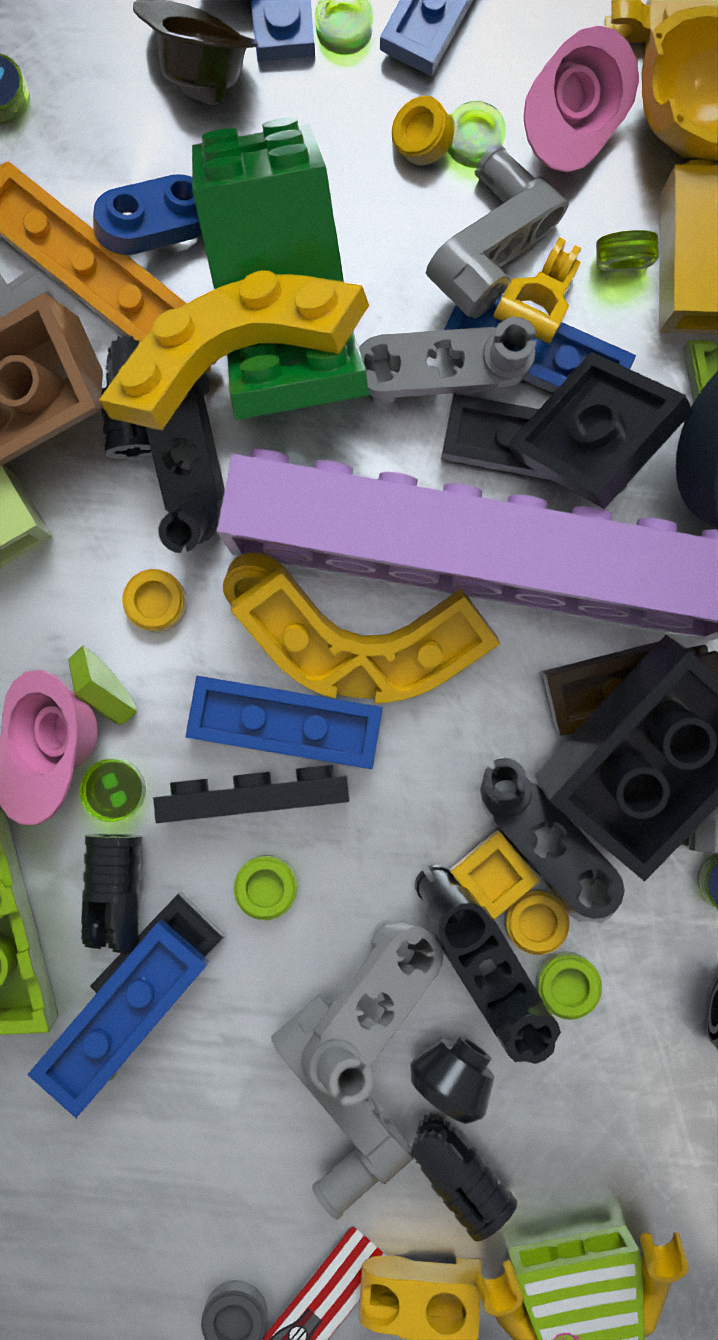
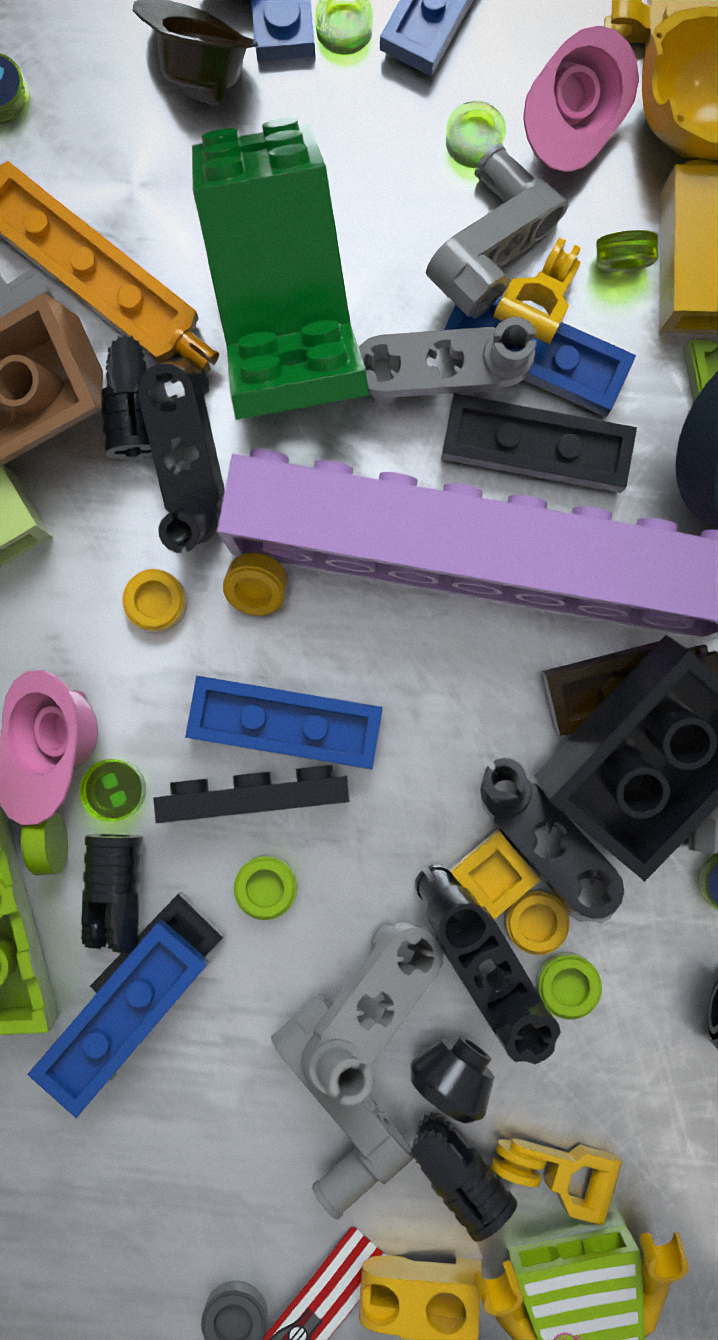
lime tile [68,645,137,725] -> none
blue plate [93,174,202,255] -> none
yellow plate [99,270,370,430] -> none
yellow plate [230,565,500,704] -> none
yellow tile [391,96,455,165] -> none
black plate [507,352,693,509] -> none
none -> lime tile [21,811,68,876]
none -> yellow piece [491,1139,623,1225]

